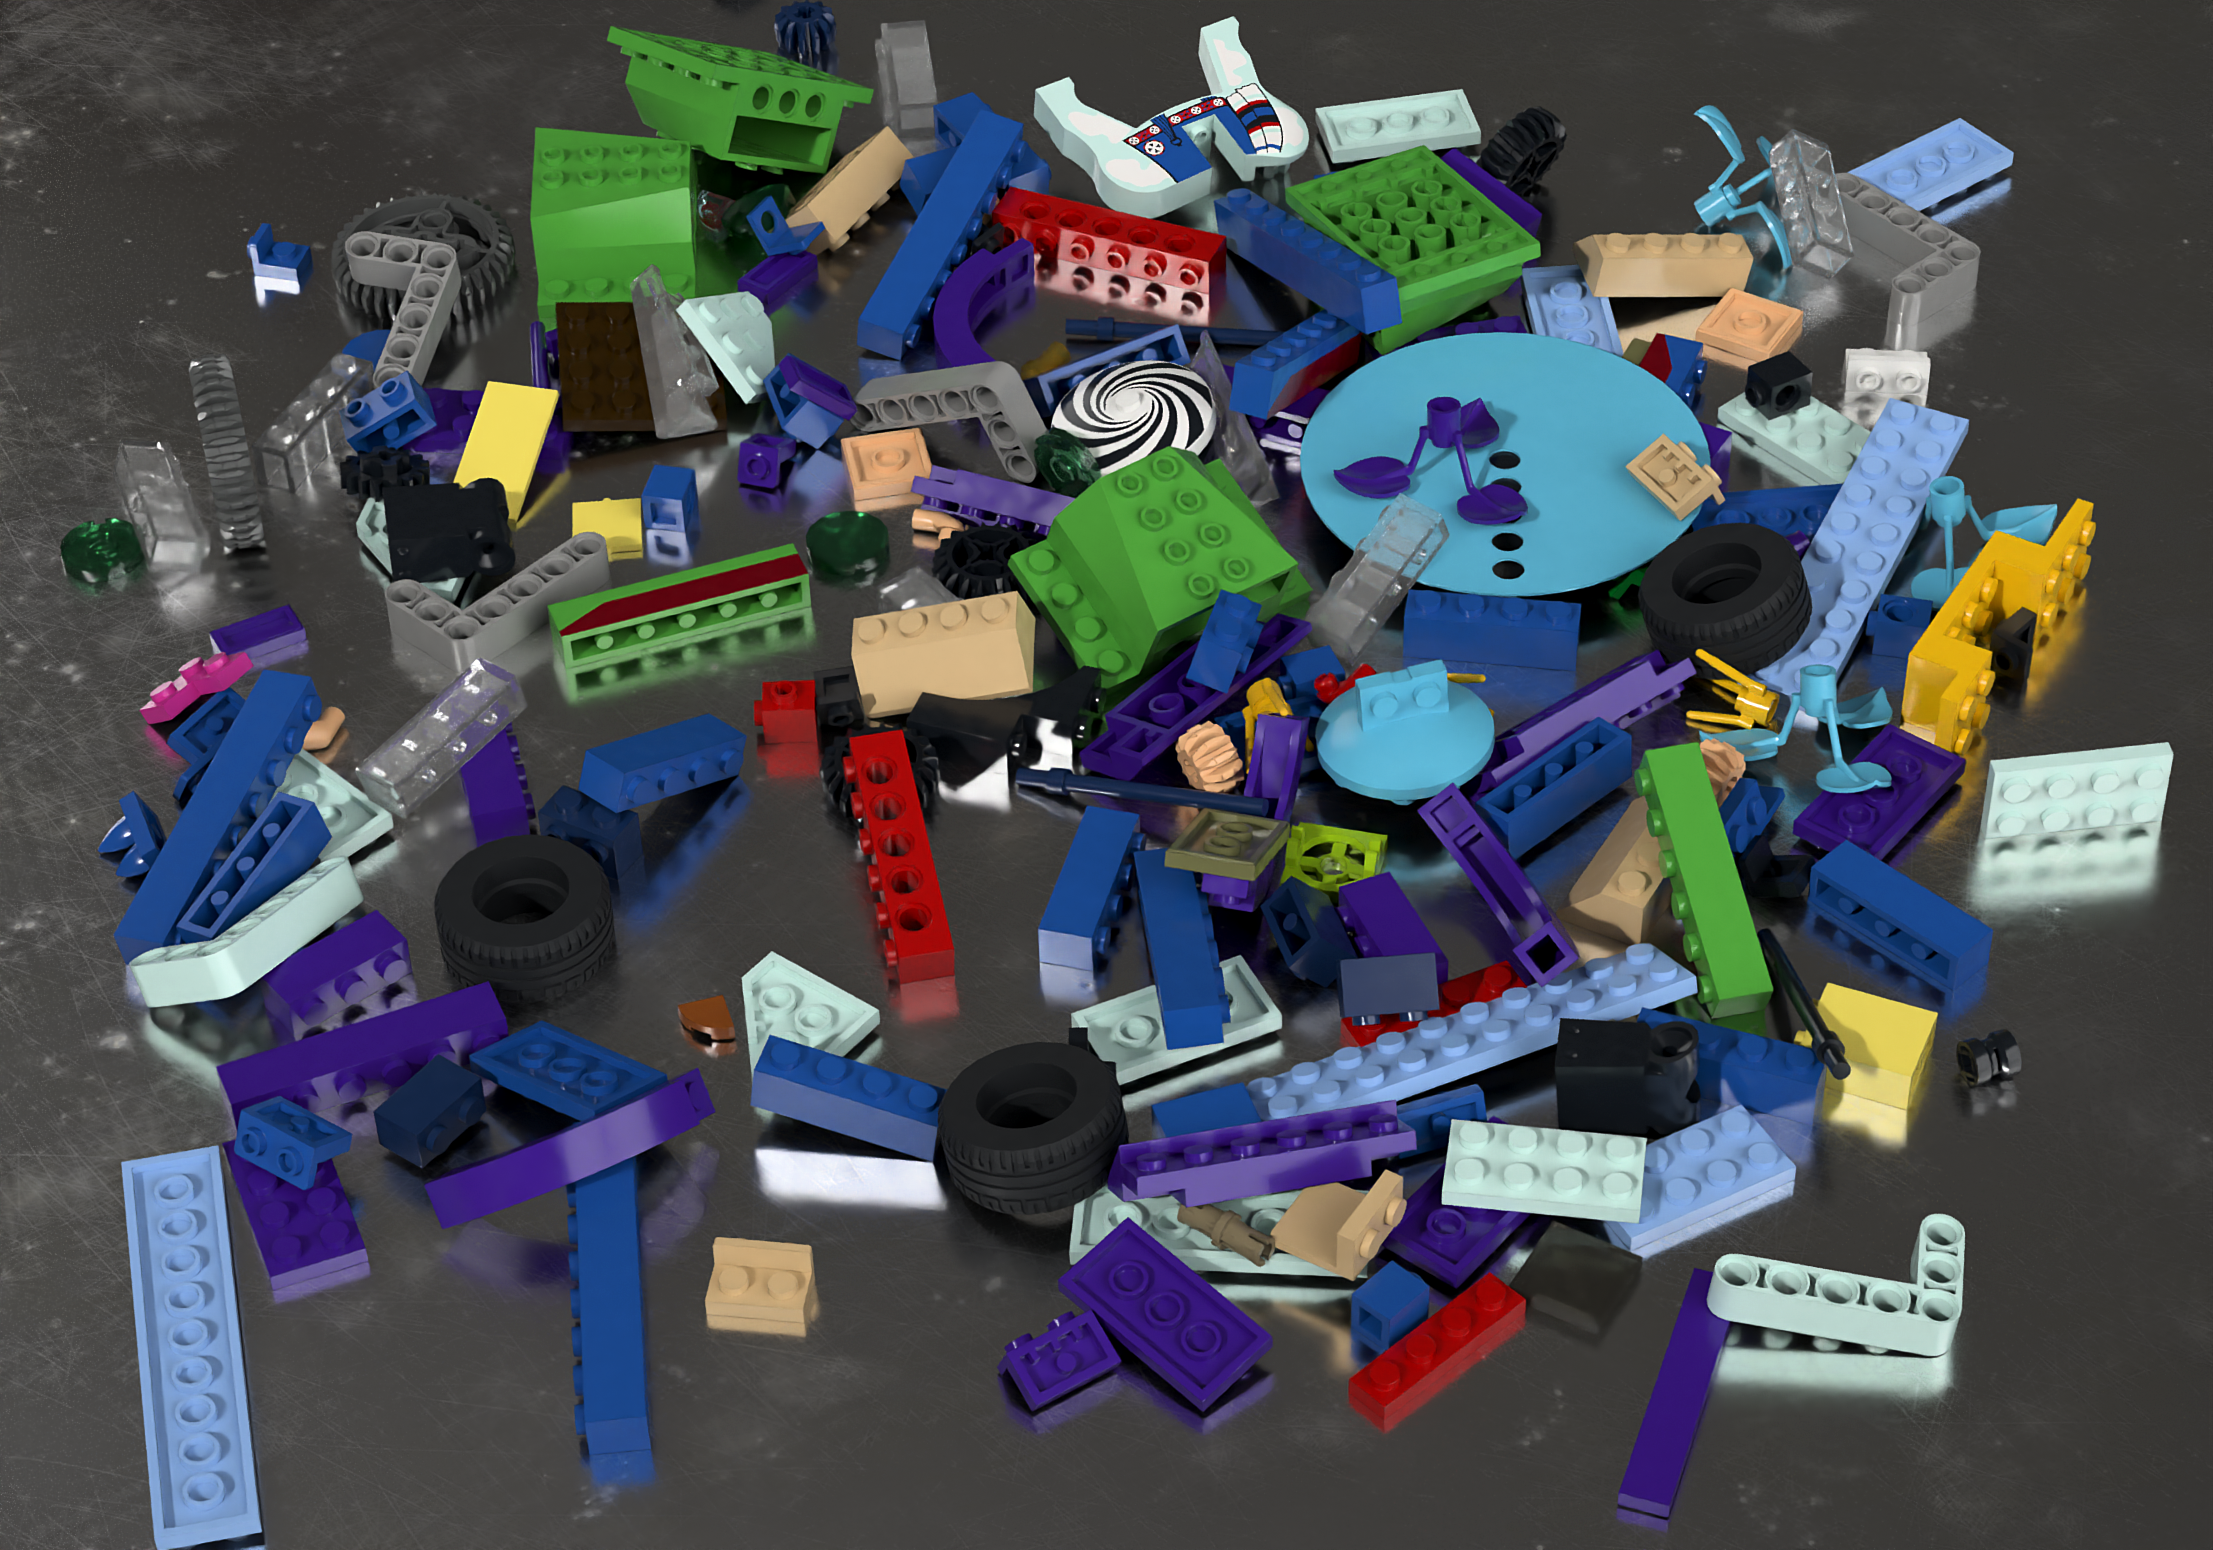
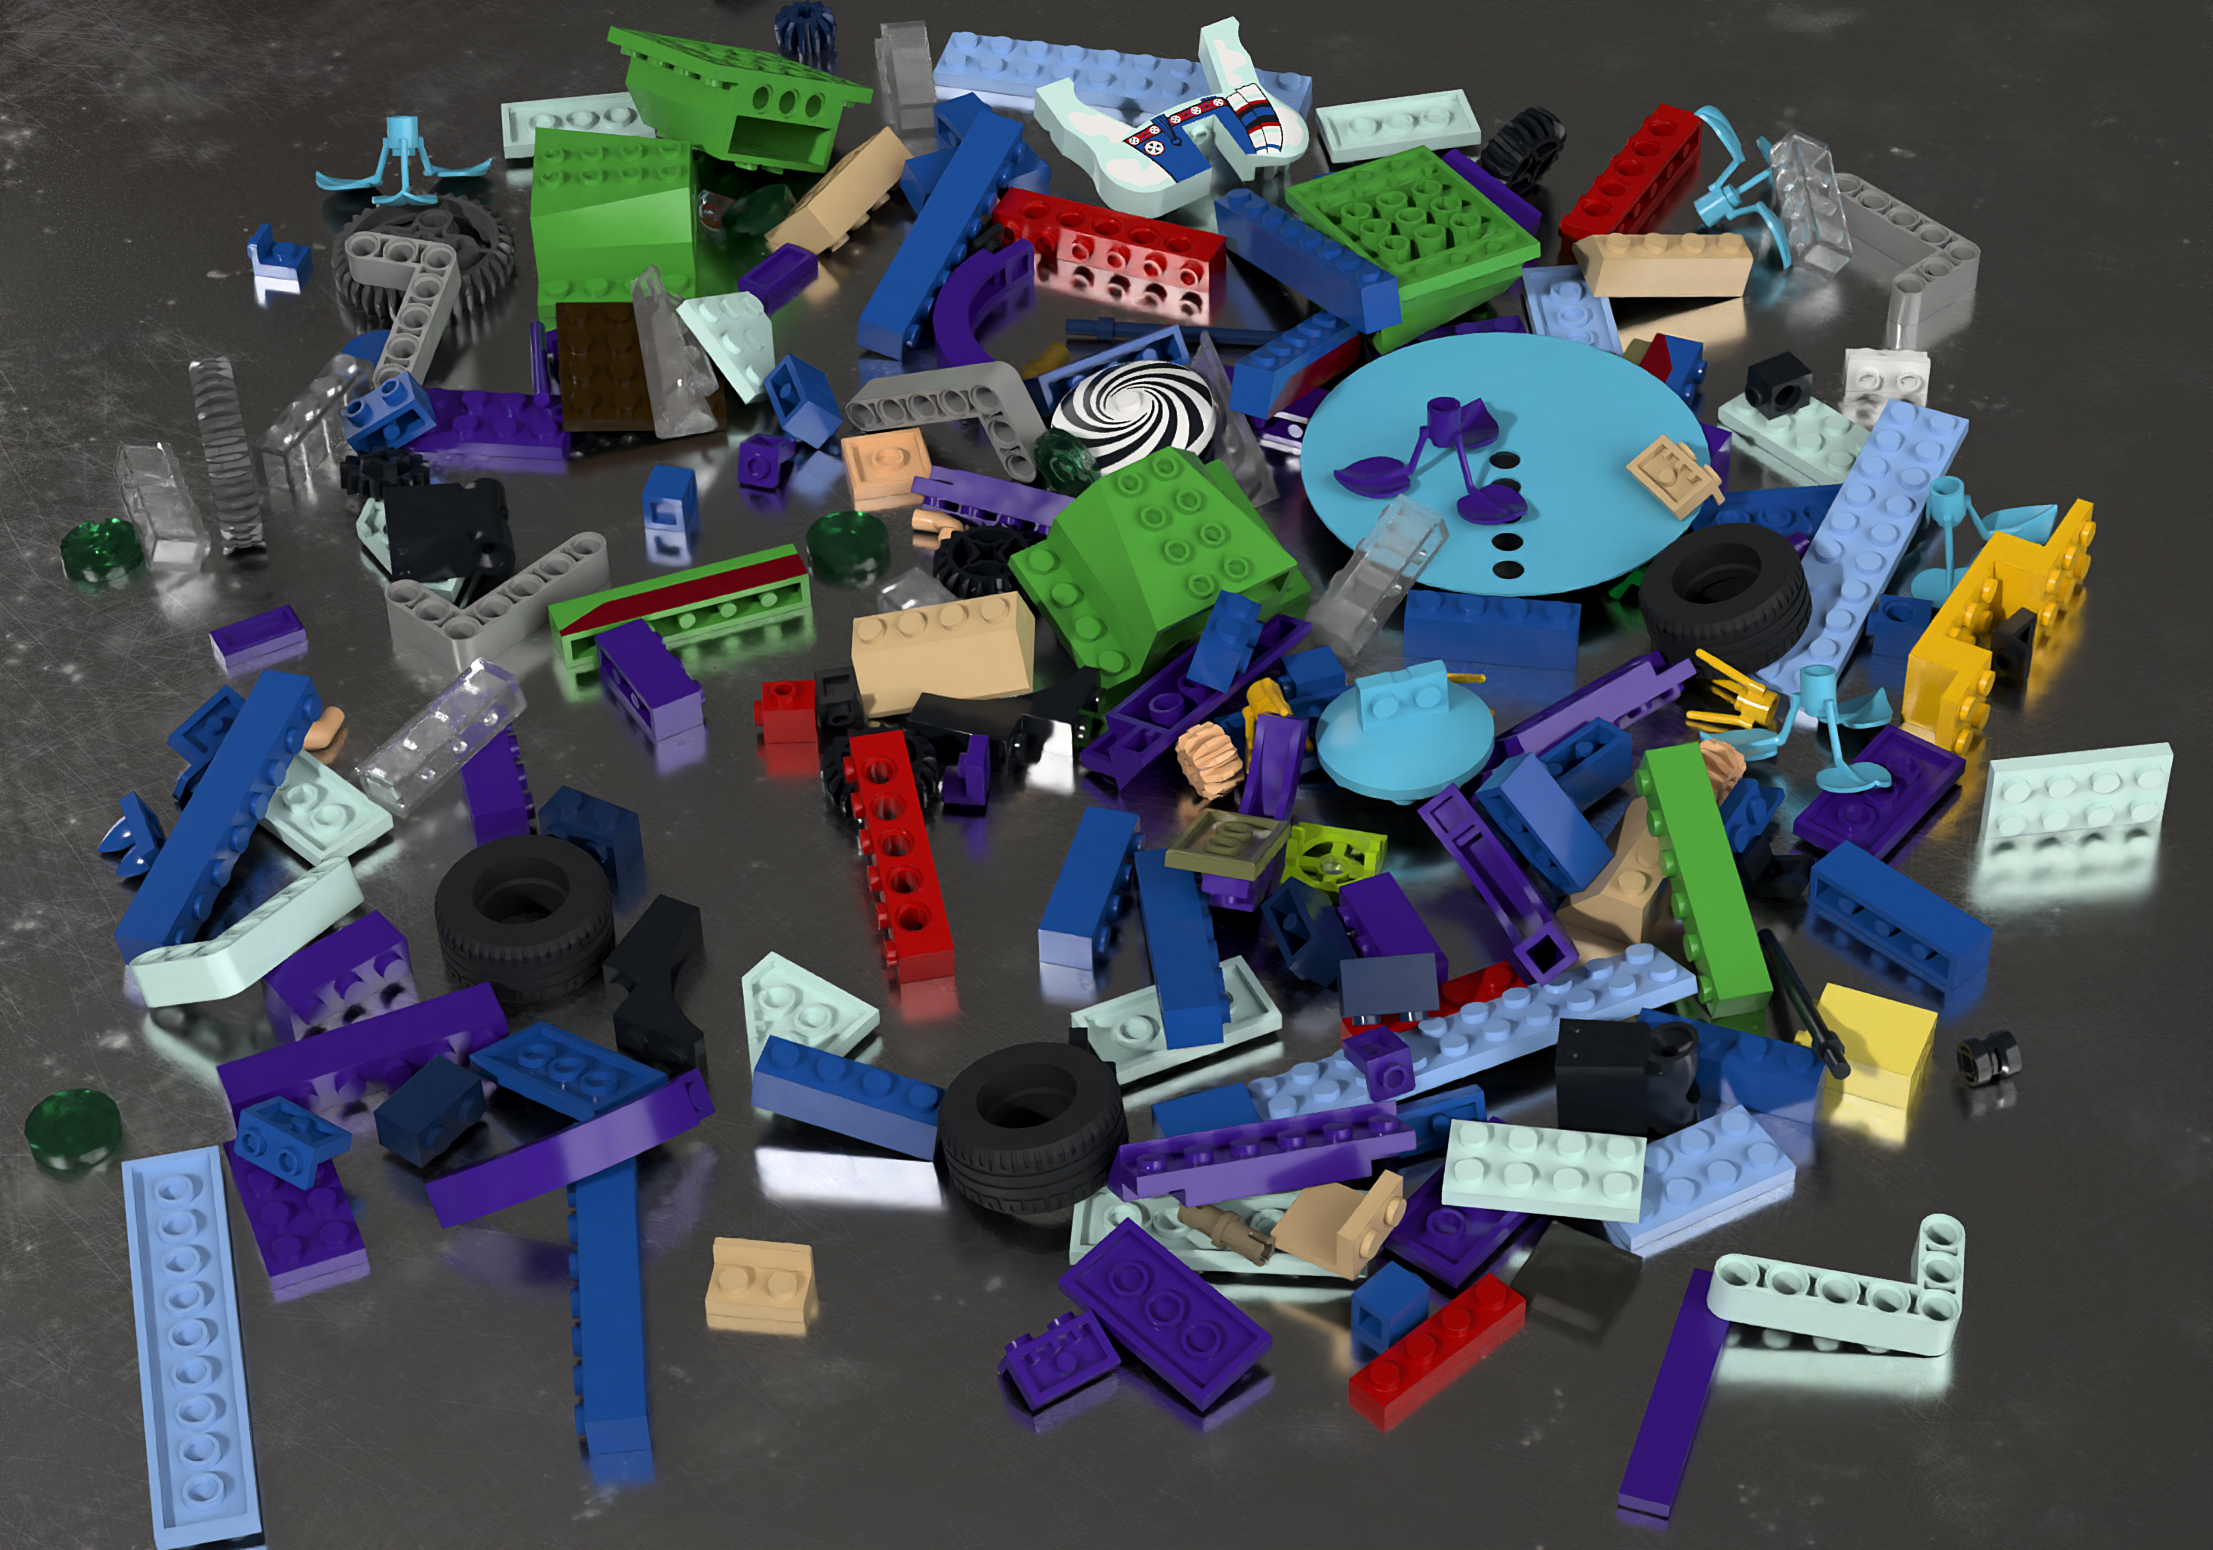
dark pink plate [139,652,254,724] -> none
blue brick [176,792,332,944] -> none
light yellow piece [453,381,559,523] -> none
light yellow piece [572,498,642,556] -> none
blue brick [578,713,747,813] -> none
dark orange tile [677,995,735,1039] -> none
blue bracket [746,196,825,256] -> none
dark purple tile [778,355,858,421] -> none
dark blue bar [1016,767,1269,817] -> none
red arm [1314,664,1376,704] -> none
light nougat tile [1695,288,1803,362] -> none
light blue plate [1847,118,2014,211] -> none
none -> clear green tile [24,1088,122,1170]
none -> medium azure plant [316,116,492,206]
none -> light aqua plate [501,92,656,159]
none -> dark purple brick [595,618,706,742]
none -> black arch [602,894,707,1074]
none -> light blue plate [933,32,1312,117]
none -> dark purple bracket [941,735,991,805]
none -> dark purple bracket [1342,1025,1416,1103]
none -> blue brick [1475,752,1615,897]
none -> red brick [1558,103,1703,259]

